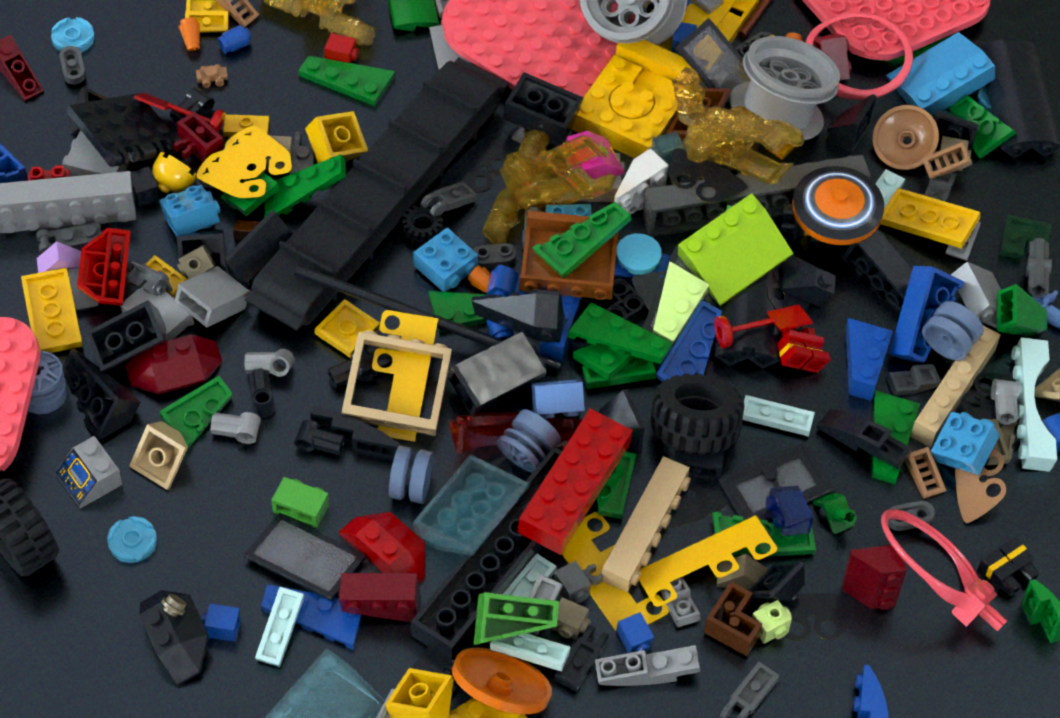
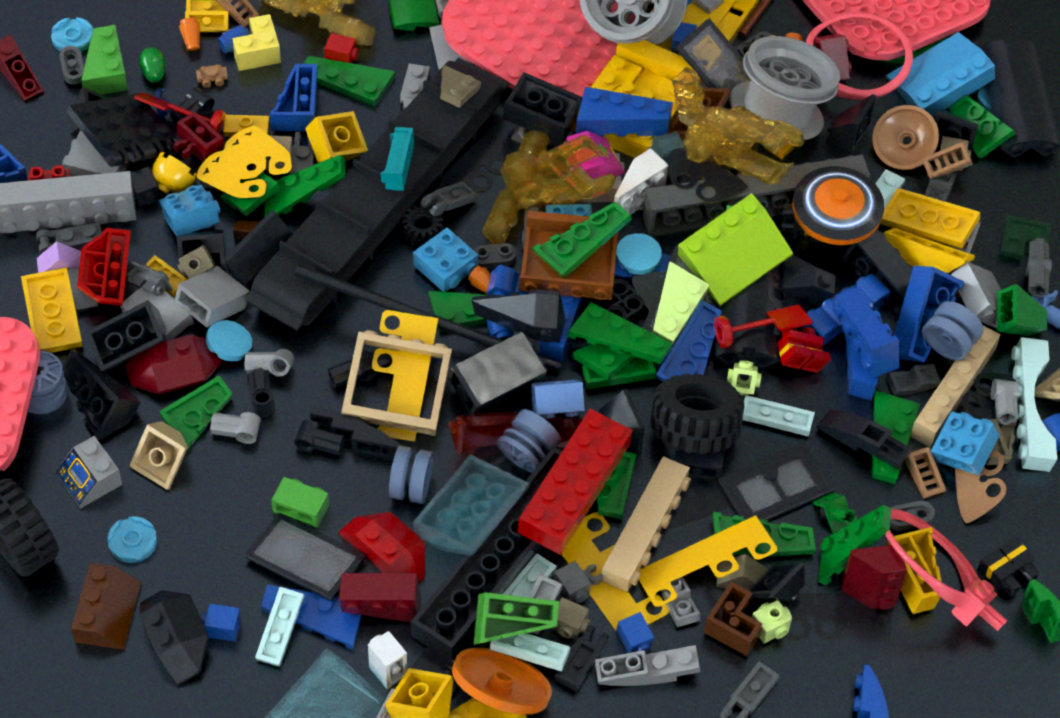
dark tan plate [161,594,186,617] -> none
yellow plate [315,299,380,358] -> none
clear blue brick [766,485,813,537] -> none
none -> reddish brown slope [71,563,142,650]
none -> bright green wedge [81,25,128,95]
none -> green animal [139,47,165,83]
none -> clear blue piece [155,88,170,116]
none -> medium azure tile [205,320,252,361]
none -> light yellow brick [232,14,281,71]
none -> blue wedge [270,64,318,132]
none -> white brick [368,631,407,689]
none -> teal container [381,127,414,191]
none -> light grey hinge [400,63,430,109]
none -> dark tan wing [440,65,481,108]
none -> blue wedge [576,87,673,137]
none -> yellowish green brick [727,360,761,396]
none -> blue brick [802,274,891,346]
none -> green wing [818,505,892,585]
none -> blue wedge [832,286,899,378]
none -> yellow wedge [884,228,975,274]
none -> yellow wedge [885,527,941,614]

